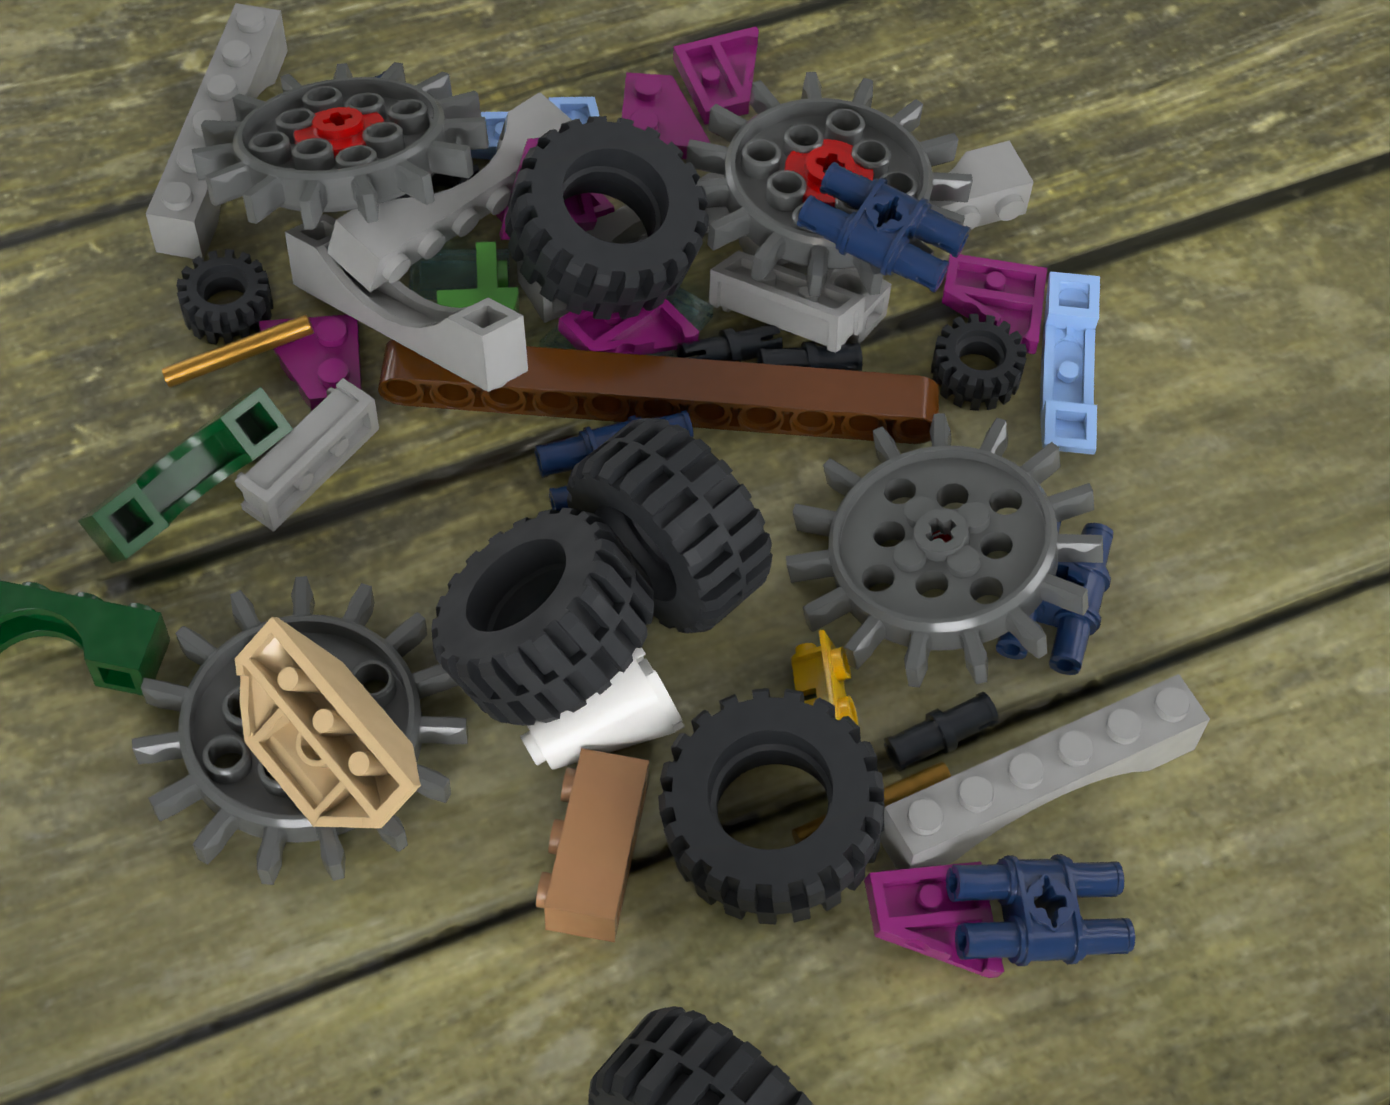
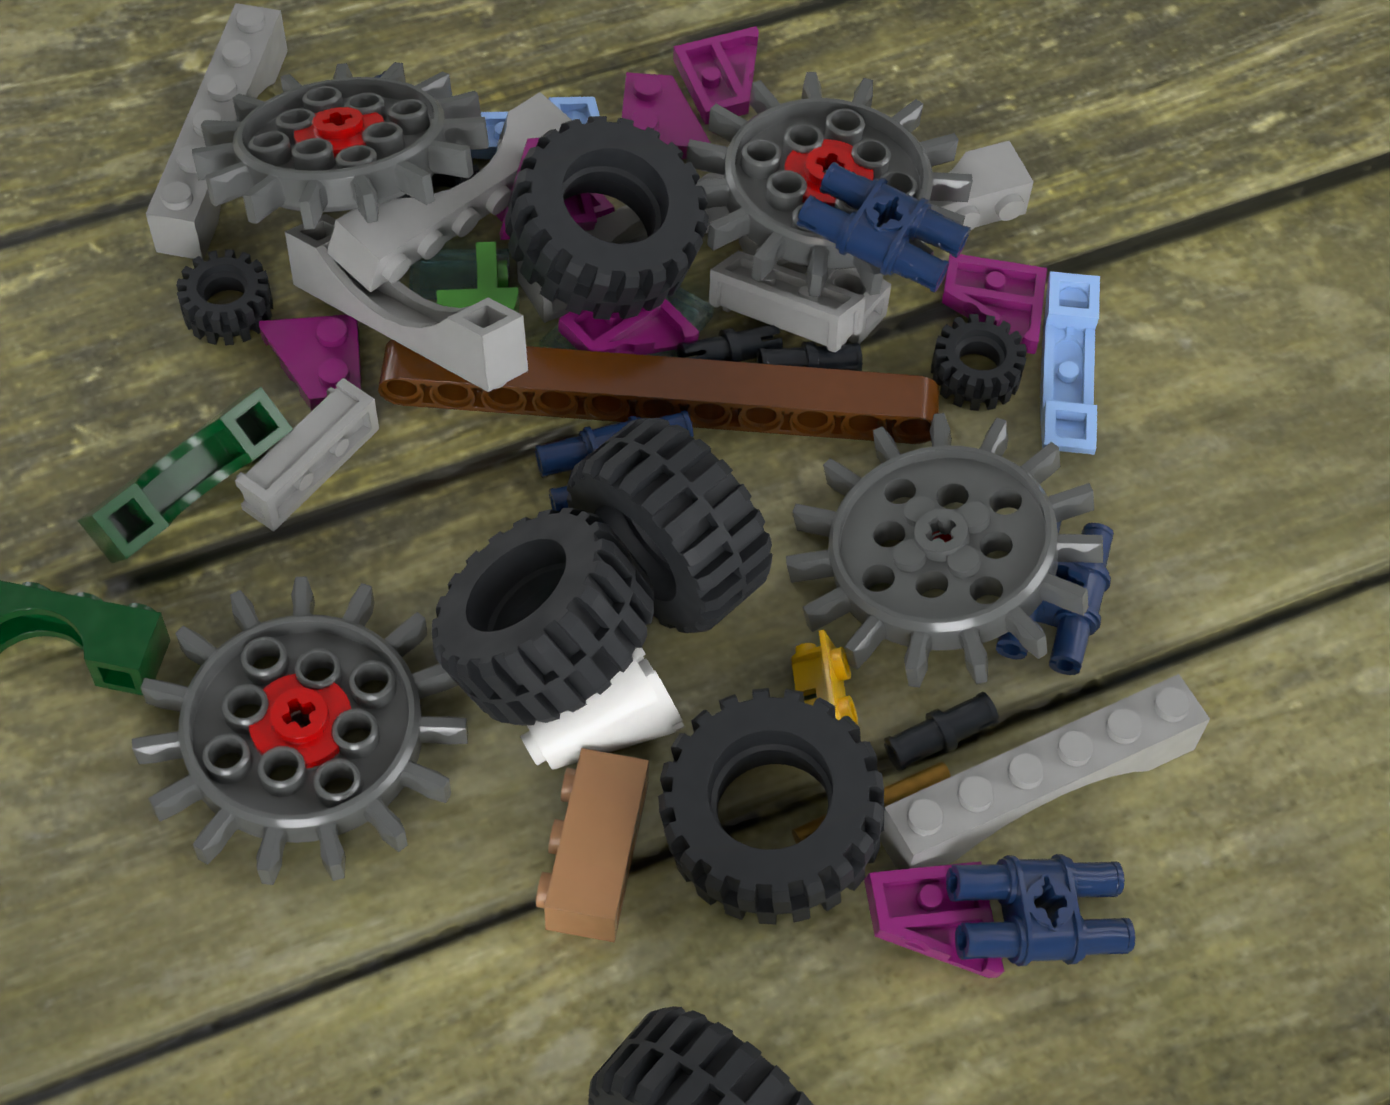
pearl gold bar [162,314,314,388] -> none
tan wedge [235,617,421,828] -> none

